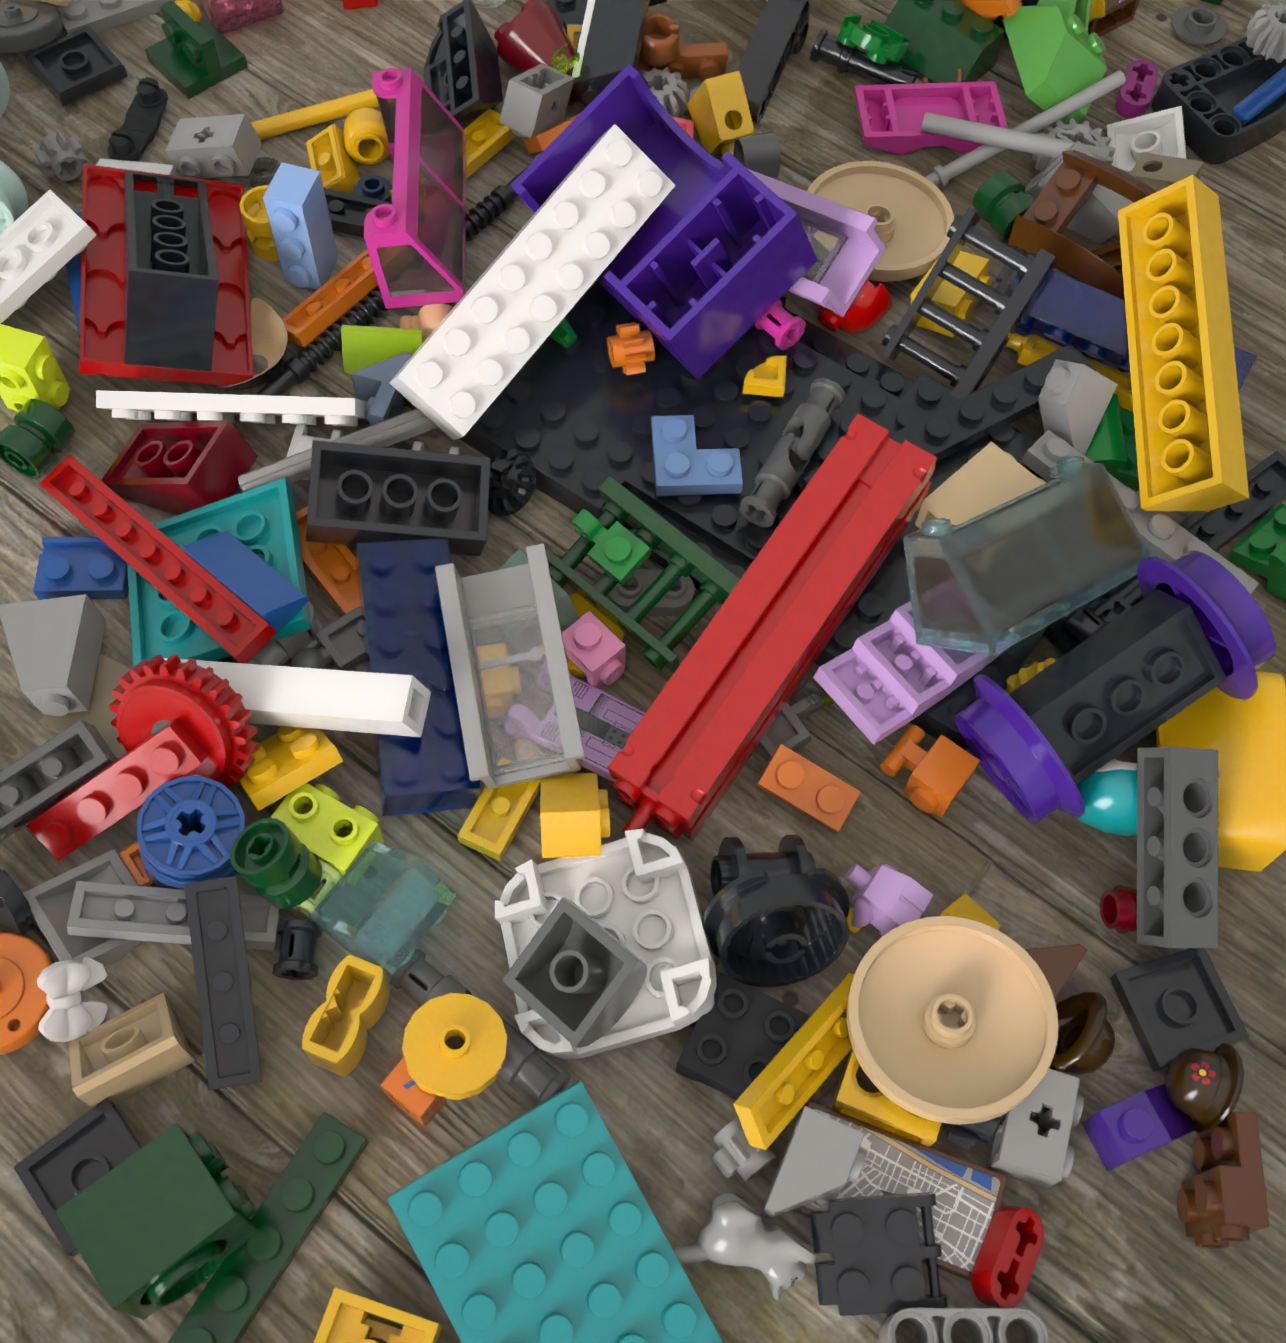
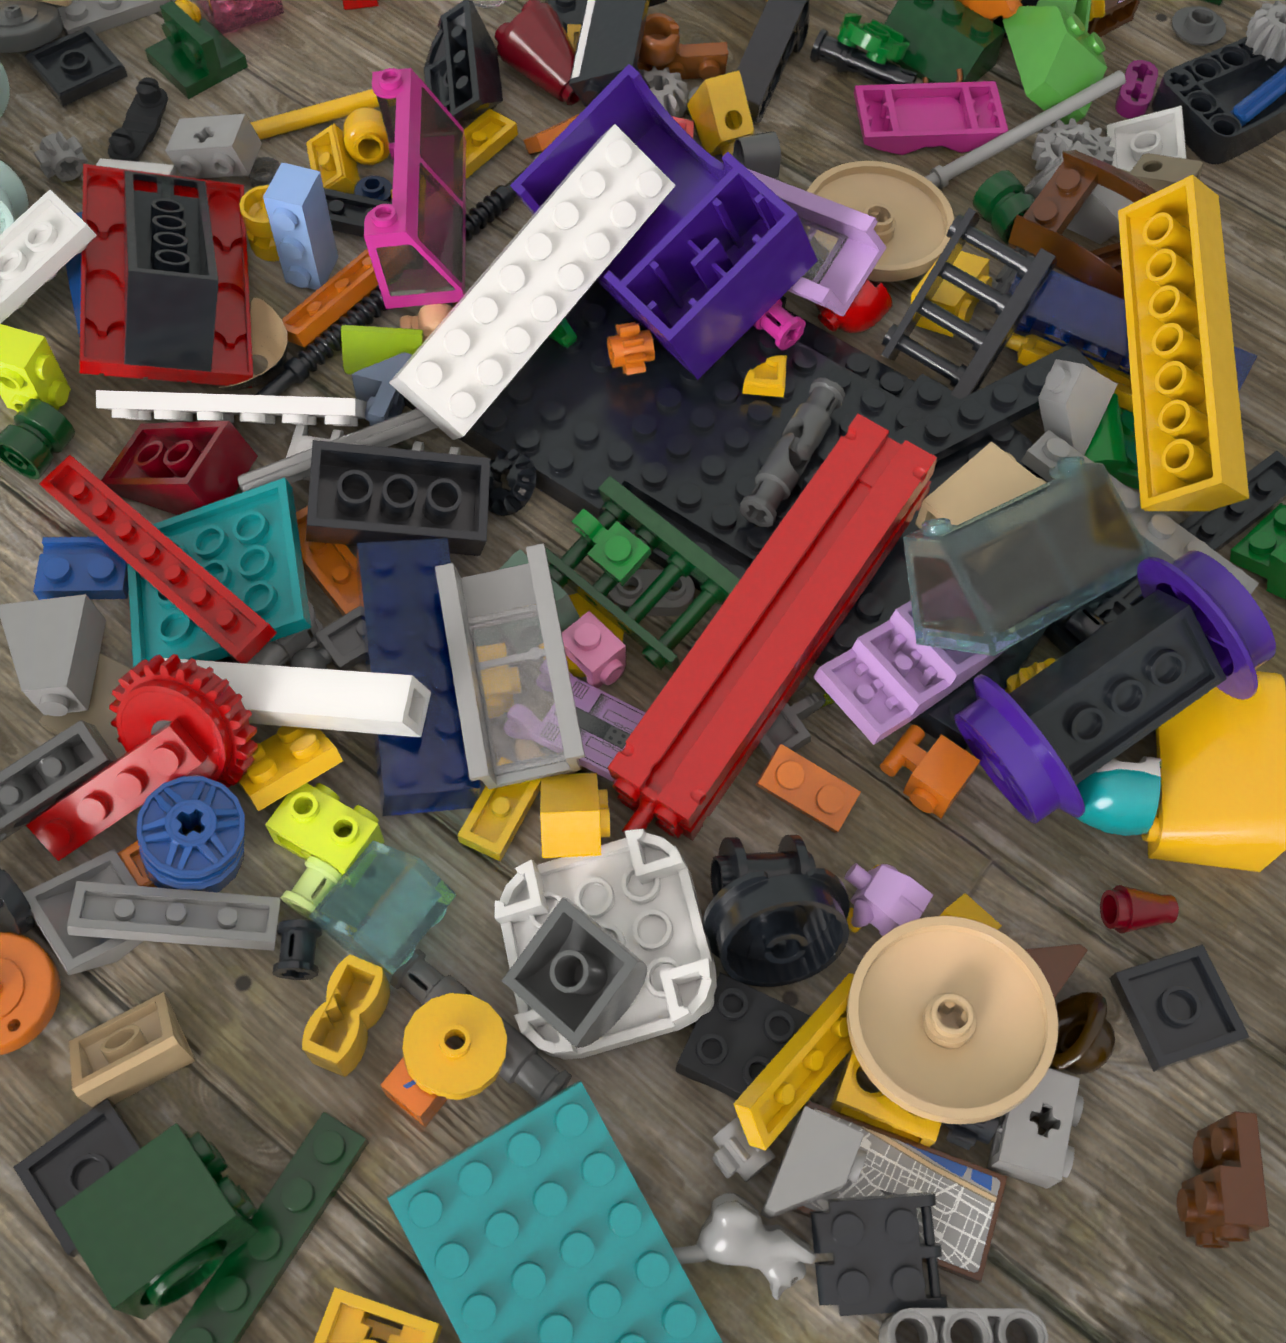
white piece [37,956,108,1042] -> none
blue slope [183,531,310,632] -> none
black plate [184,876,262,1091] -> none
dark green wheel [230,818,322,909] -> none
light grey brick [499,63,575,138] -> none
clear neon green hand [551,43,580,73] -> none
medium blue plate [651,415,743,496] -> none
light grey piece [921,112,1110,163] -> none
red beam [971,1206,1044,1308] -> none
dark purple slope [1081,1084,1194,1172] -> none
dark grey brick [1137,747,1219,948] -> none
dark brown hat [1165,1043,1244,1135] -> none

